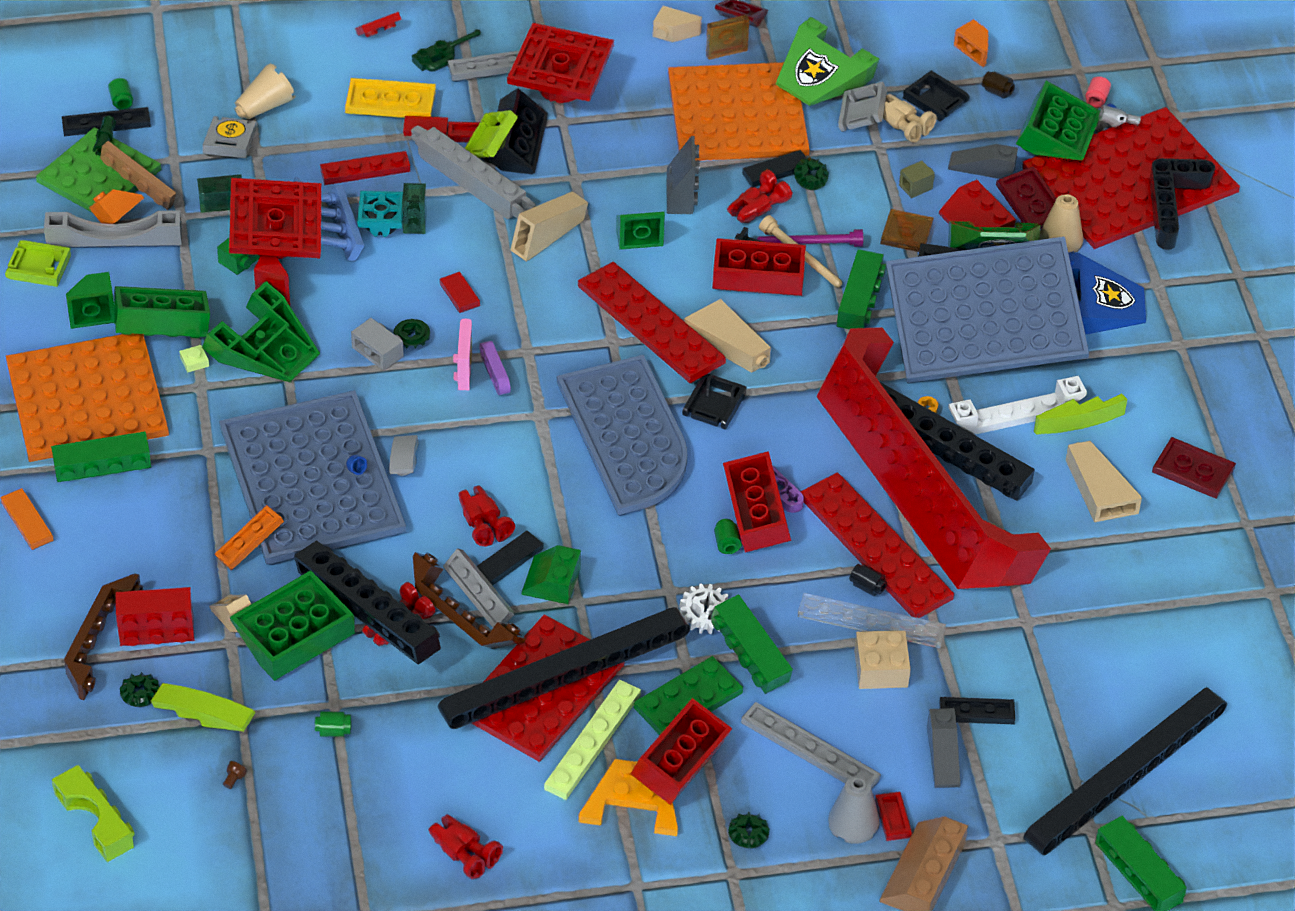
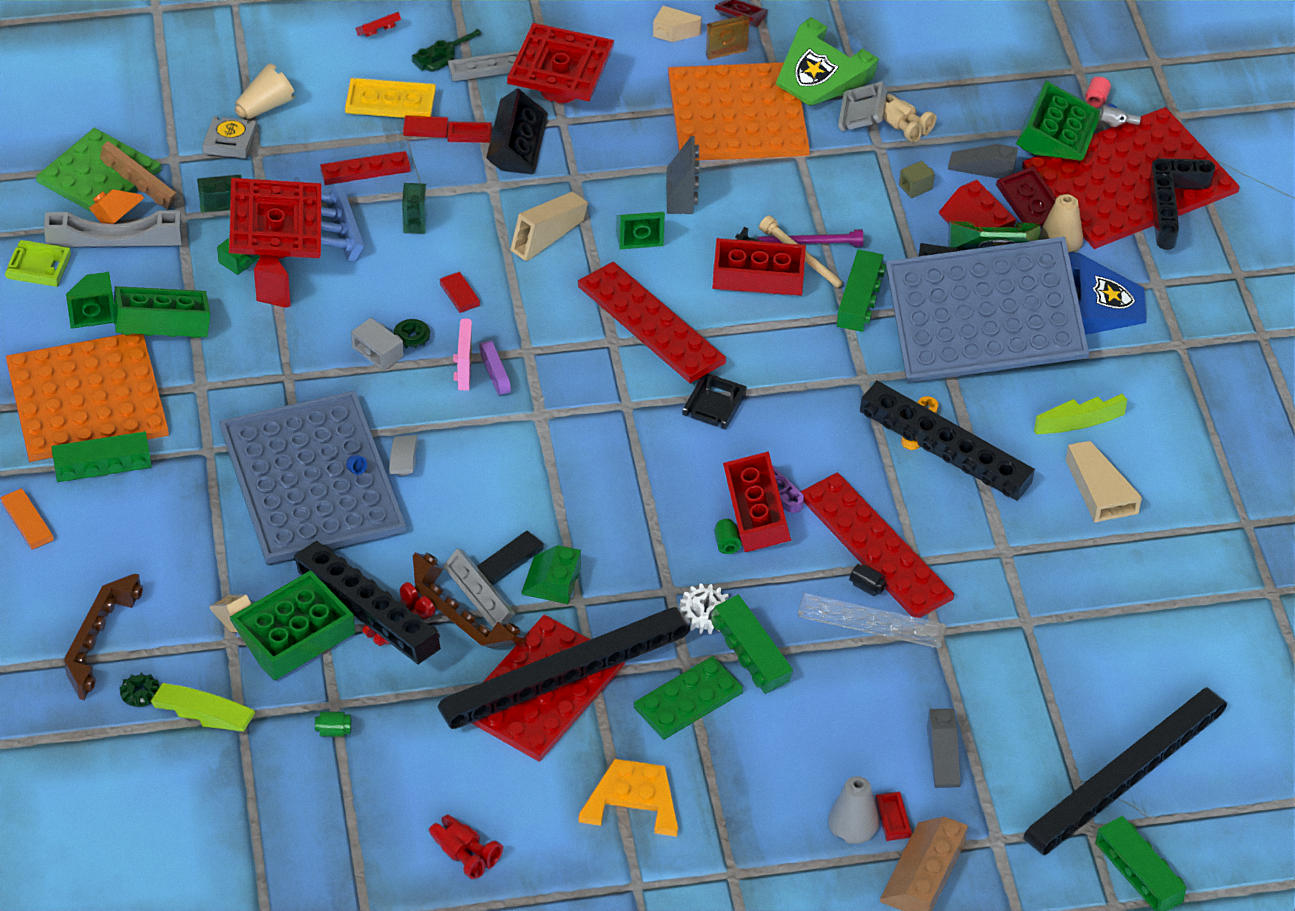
lime arch [52,765,135,862] -> none
black tile [62,107,151,137] -> none
dark green pin [93,116,116,156] -> none
green brick [108,78,133,110] -> none
red brick [116,587,195,646] -> none
yellowish green plate [179,345,209,373] -> none
green wedge [202,281,320,382] -> none
orange tile [214,505,284,571] -> none
reddish brown piece [223,761,247,789] -> none
teal piece [357,191,405,237] -> none
light grey hinge [411,125,536,219] -> none
red piece [458,485,515,547] -> none
lime container [465,110,518,158] -> none
yellowish green plate [544,679,641,800] -> none
sand blue plate [557,355,687,515] -> none
red brick [630,698,732,805] -> none
tan slope [684,299,771,373] -> none
red piece [727,169,792,223] -> none
dark green gear [728,812,769,848] -> none
light grey tile [741,702,881,789] -> none
black tile [742,150,807,187] -> none
dark green gear [794,157,829,190] -> none
red arch [816,327,1051,589] -> none
tan brick [854,630,910,689] -> none
clear orange tile [880,209,934,252] -> none
black container [903,70,970,121] -> none
black tile [939,697,1015,725] -> none
white slope [948,376,1087,434] -> none
orange slope [954,19,988,67] -> none
dark brown brick [982,71,1015,98] -> none
dark red tile [1152,437,1236,499] -> none

